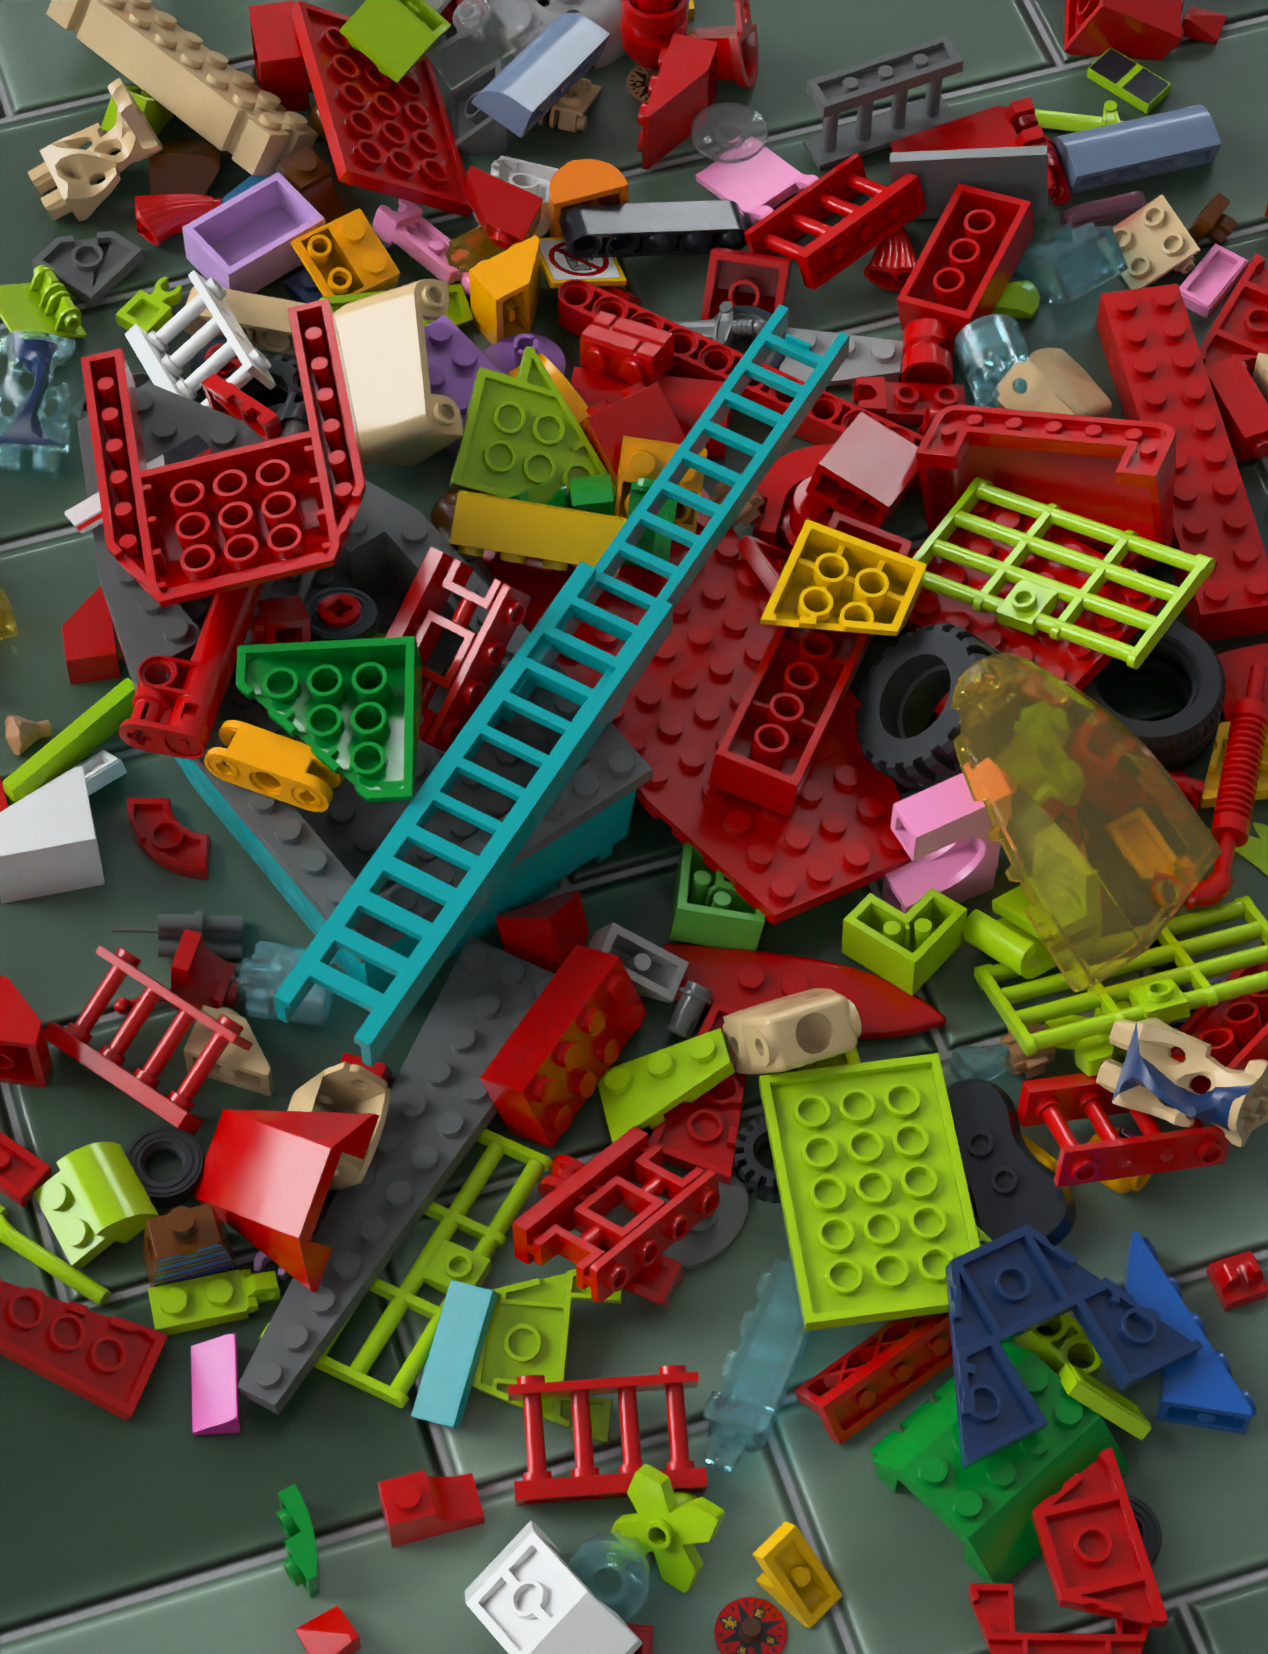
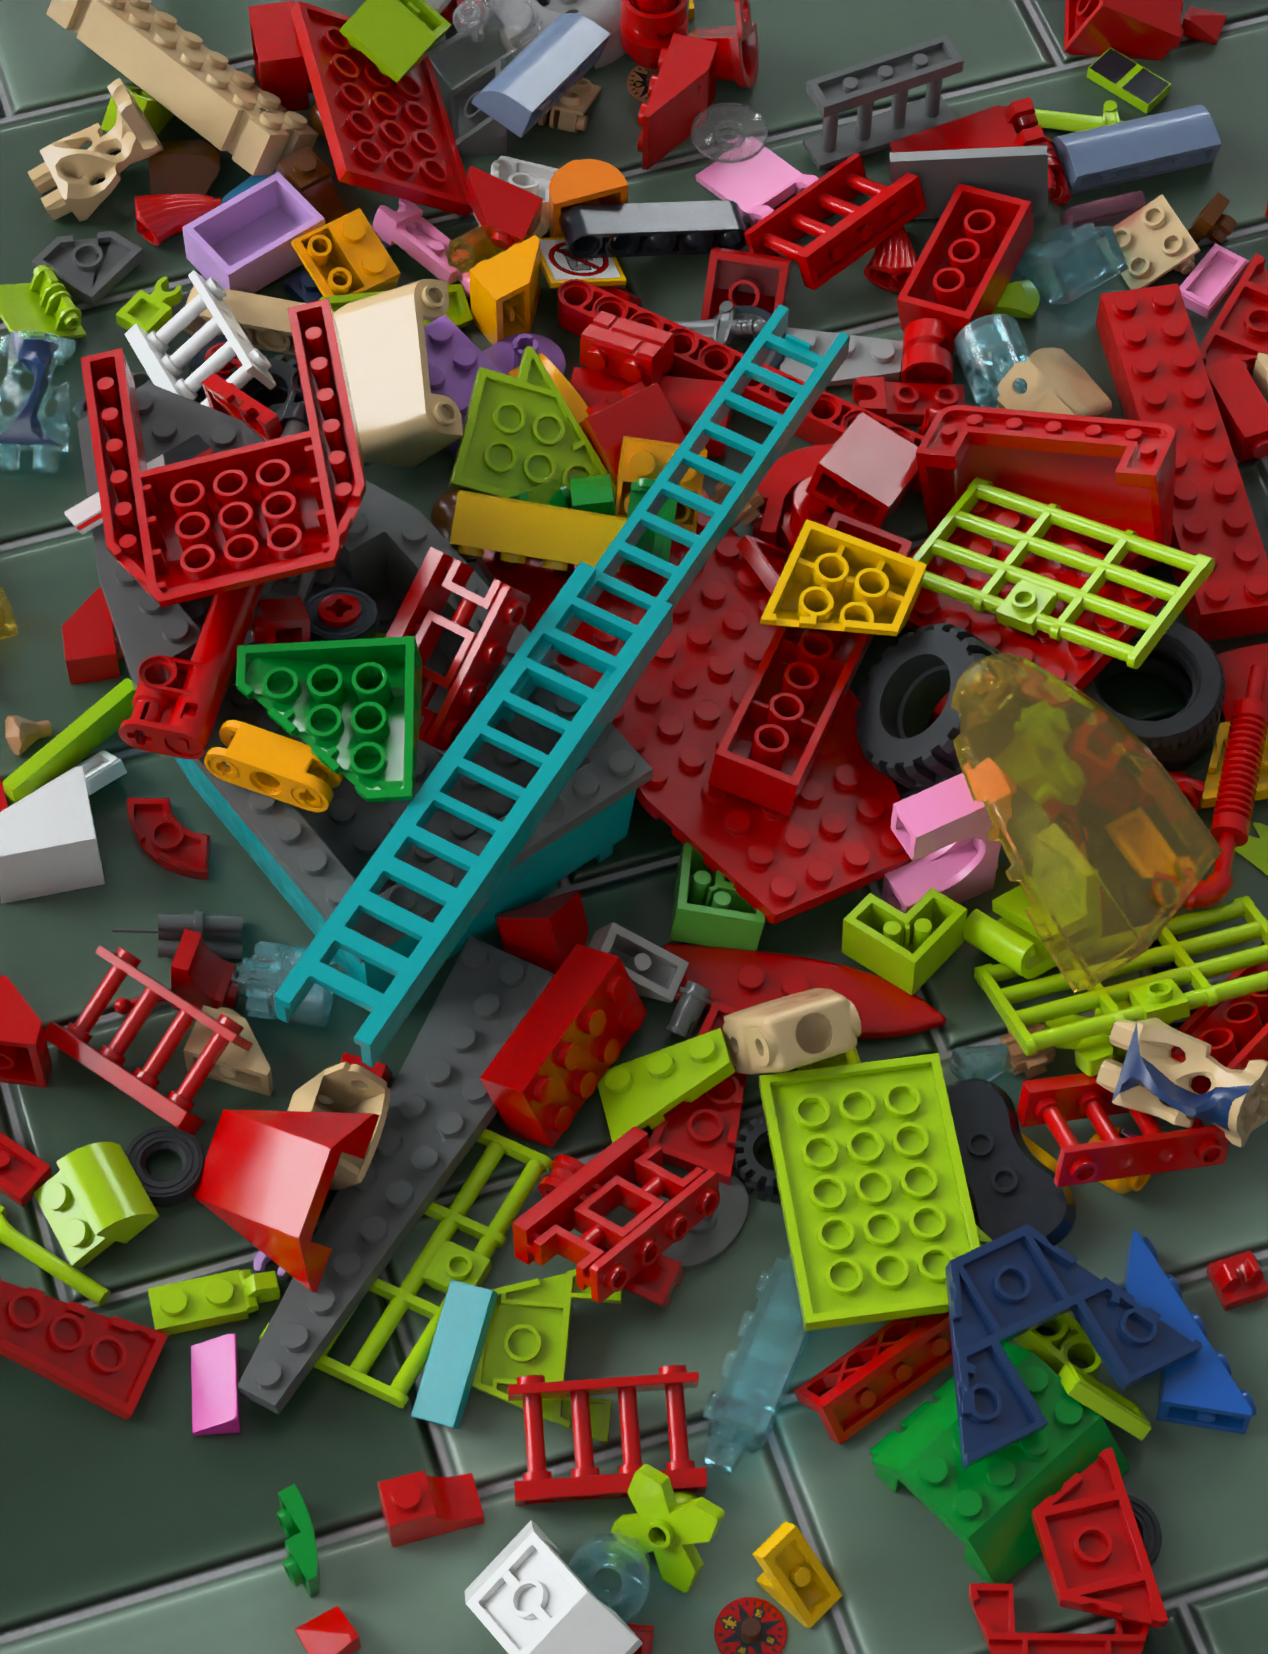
reddish brown torso [142,1204,238,1288] -> none

